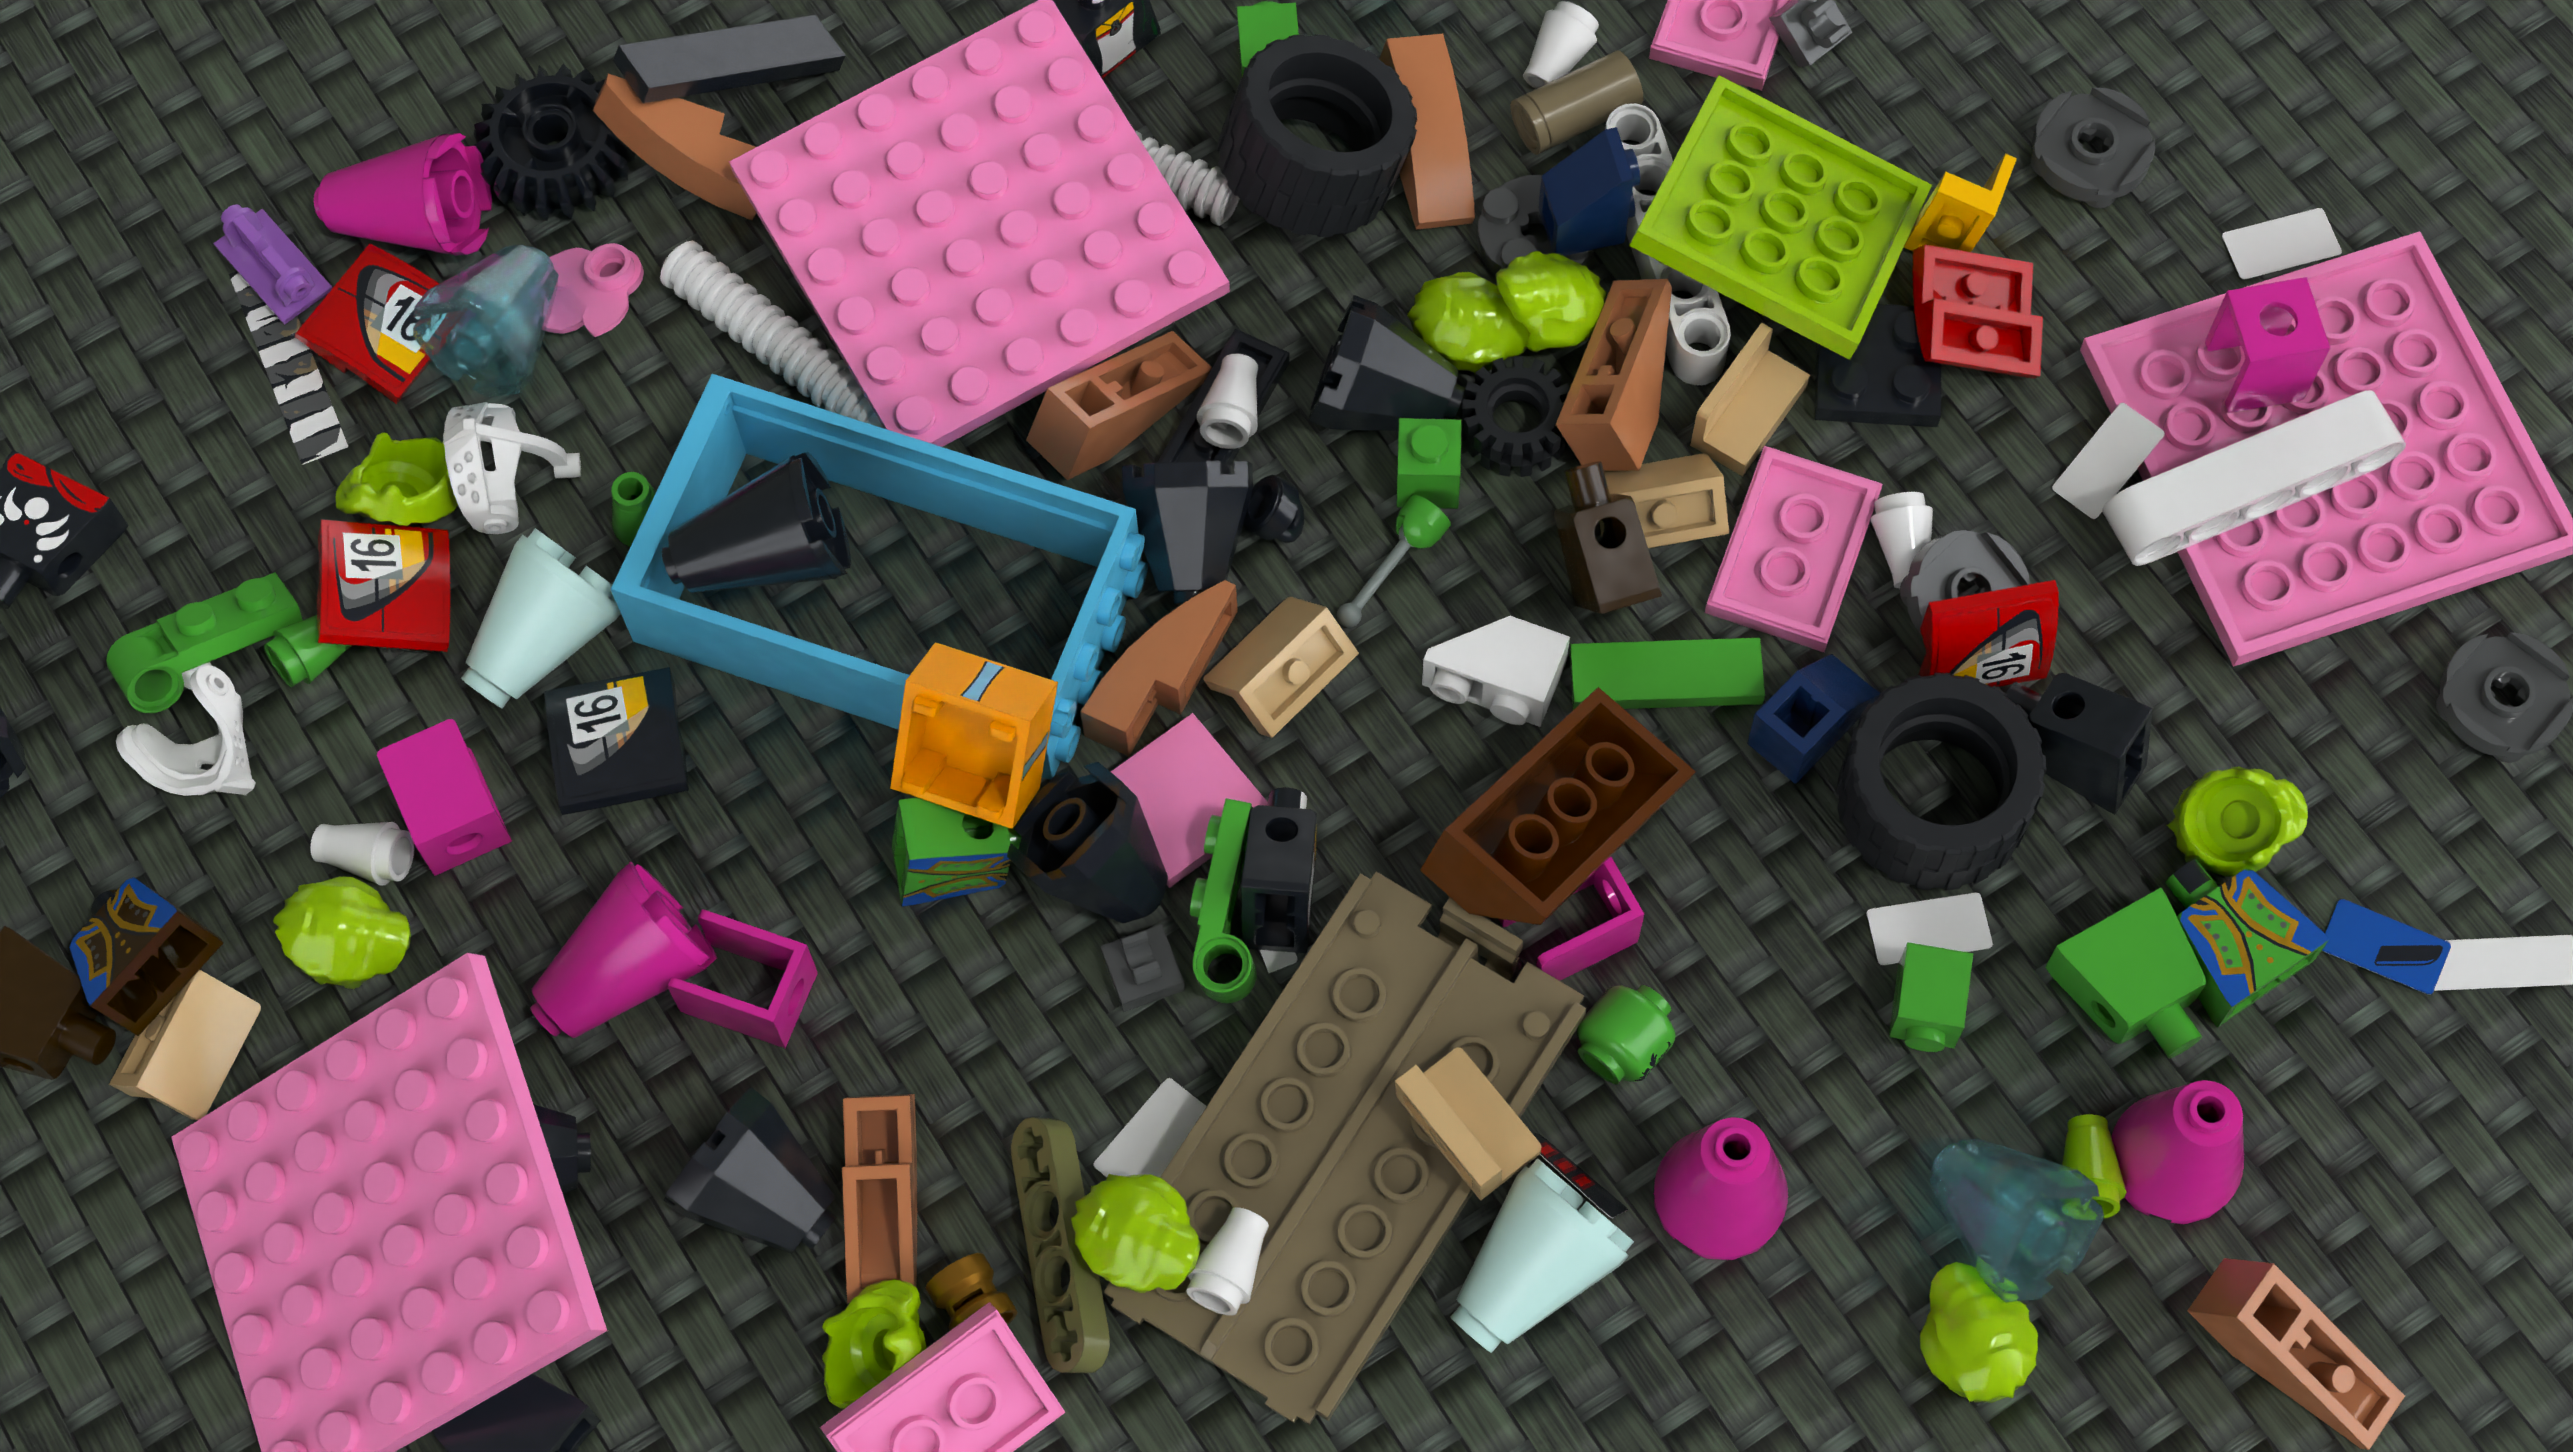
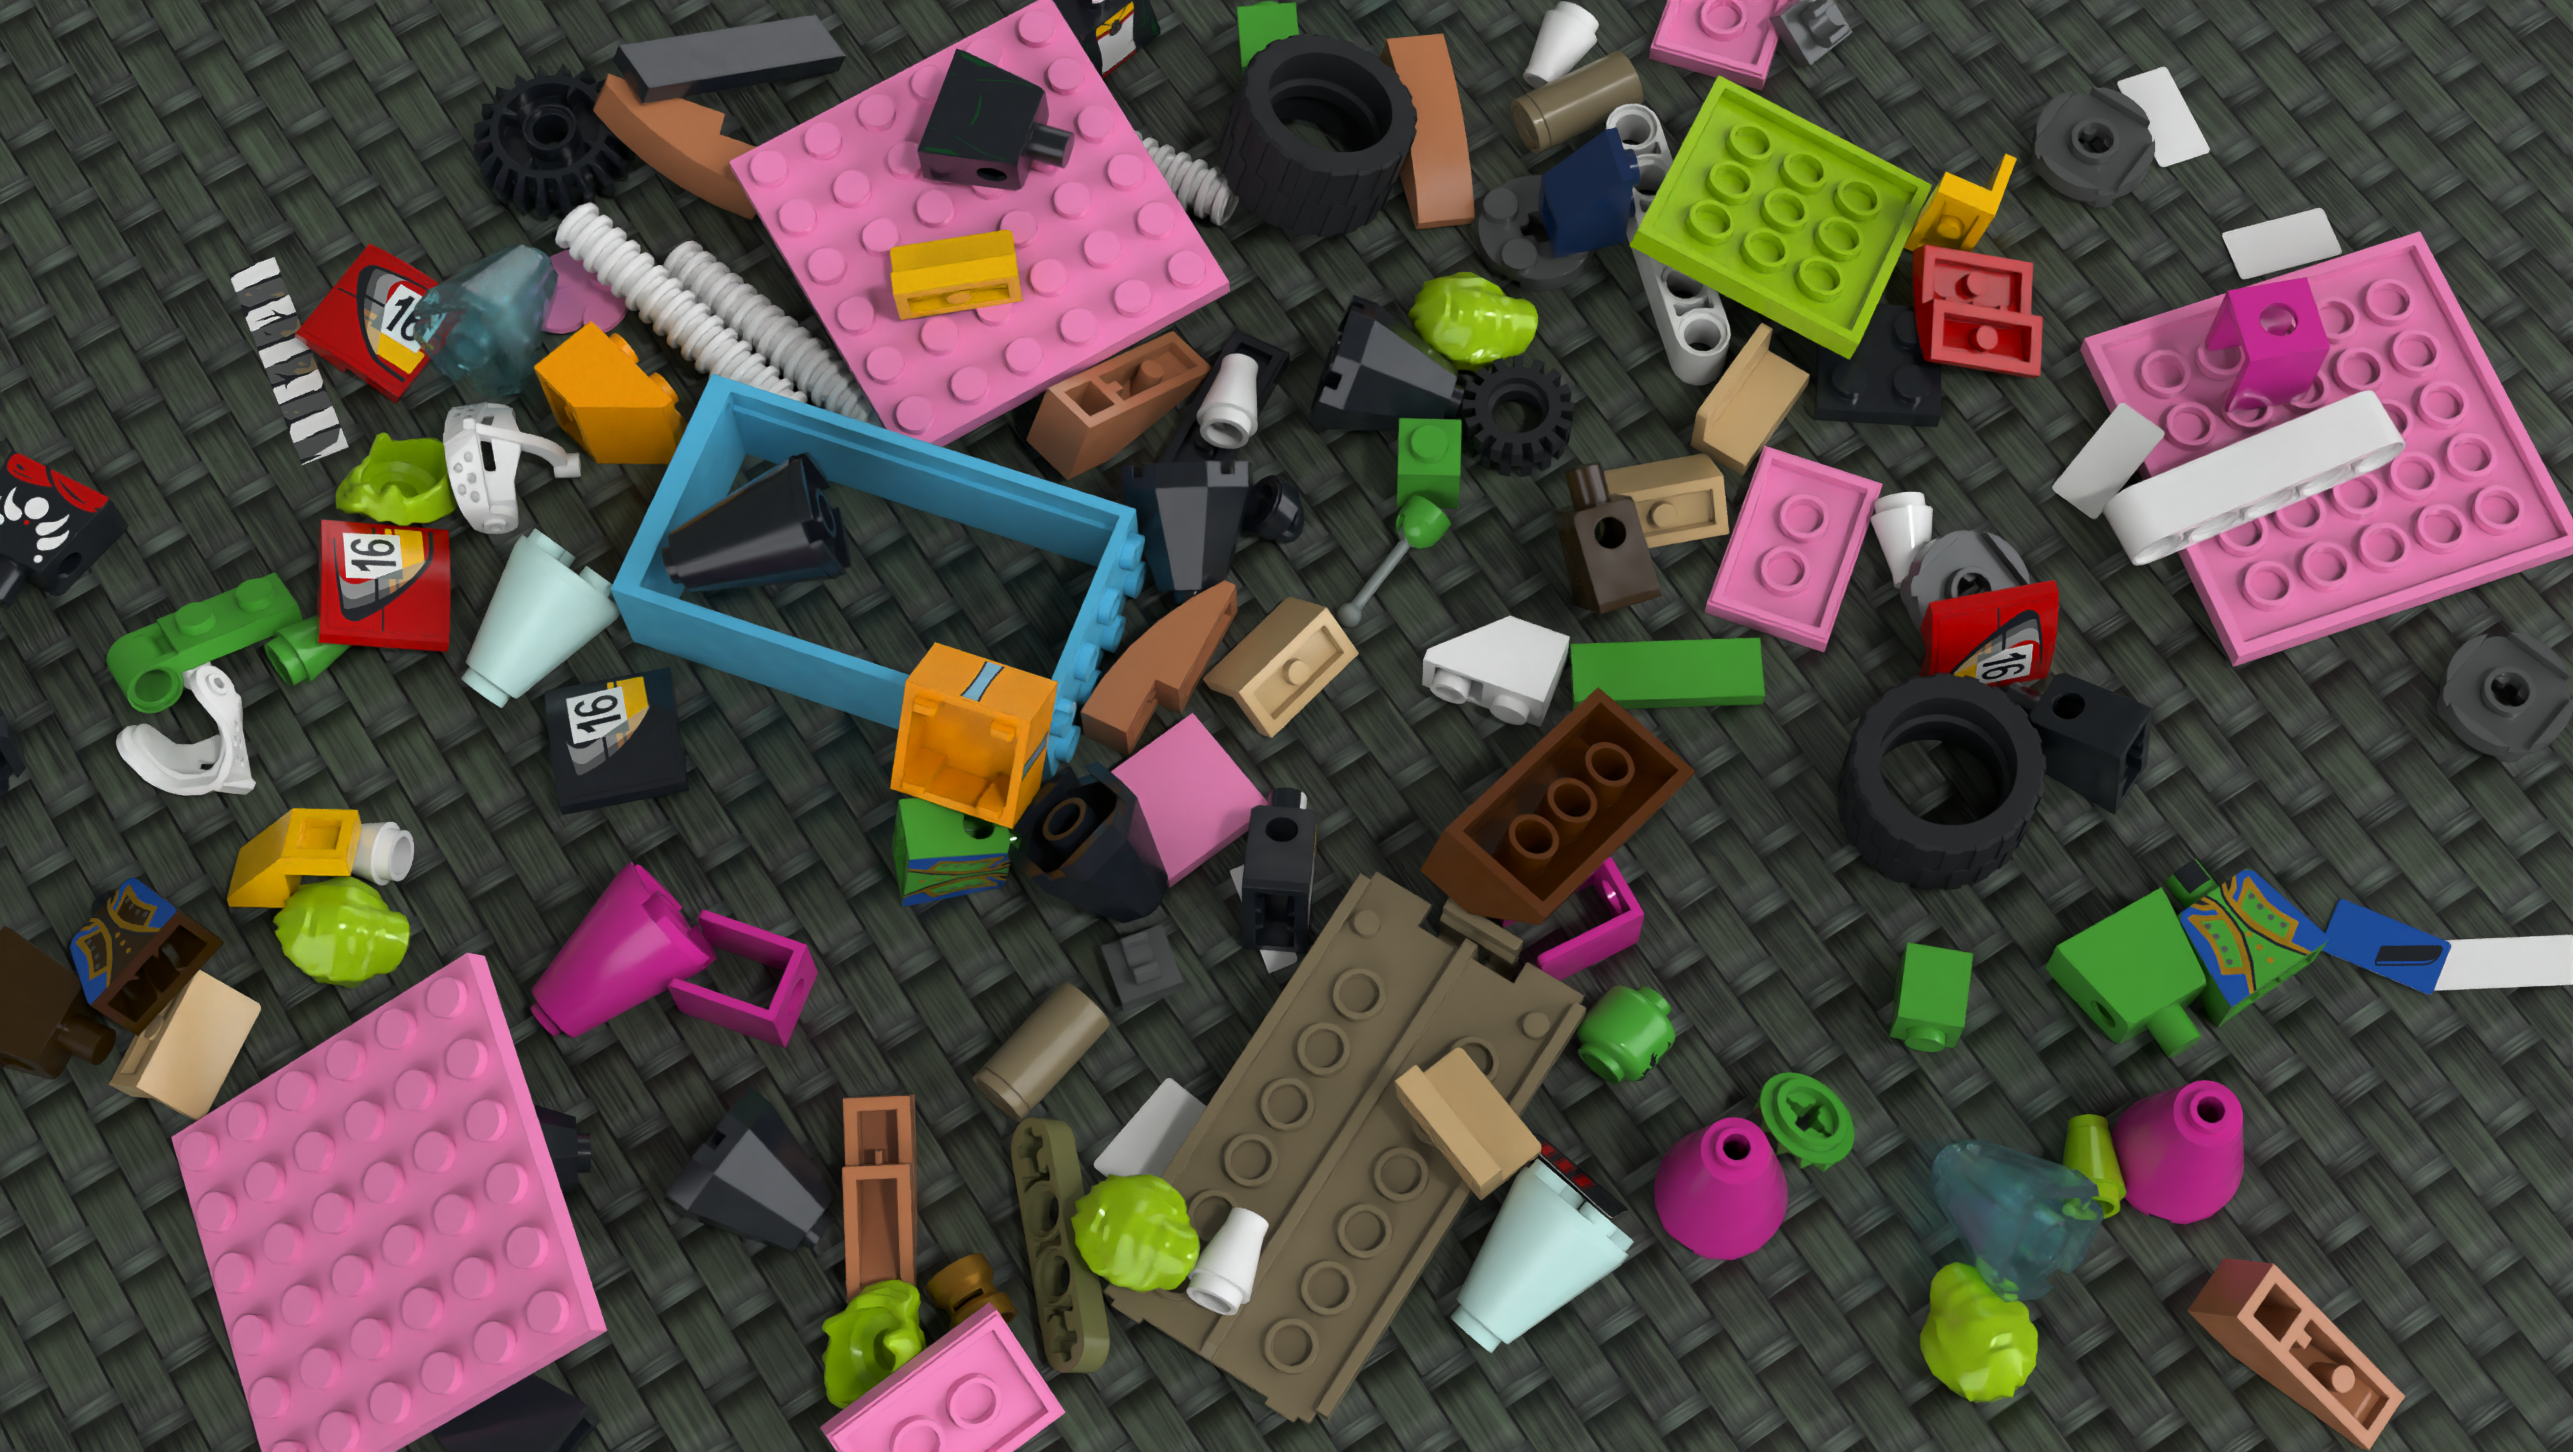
medium lavender hinge [213,204,333,325] -> none
dark pink cone [314,133,492,255] -> none
dark pink piece [377,719,512,876] -> none
bright green cone [611,472,656,547] -> none
bright green plate [1190,798,1257,1003] -> none
lime hair [1496,251,1607,352] -> none
nougat slope [1556,279,1672,471] -> none
dark blue slope [1747,654,1880,784] -> none
white sticker [1867,892,1993,965] -> none
lime hair [2167,766,2308,877] -> none
none -> yellow slope [227,808,362,908]
none -> light orange slope [534,321,688,464]
none -> white piece [555,202,808,403]
none -> yellow panel [890,229,1023,320]
none -> black torso [917,49,1075,191]
none -> dark tan pin [972,981,1110,1123]
none -> bright green gear [1753,1072,1855,1172]
none -> white sticker [2117,67,2210,167]

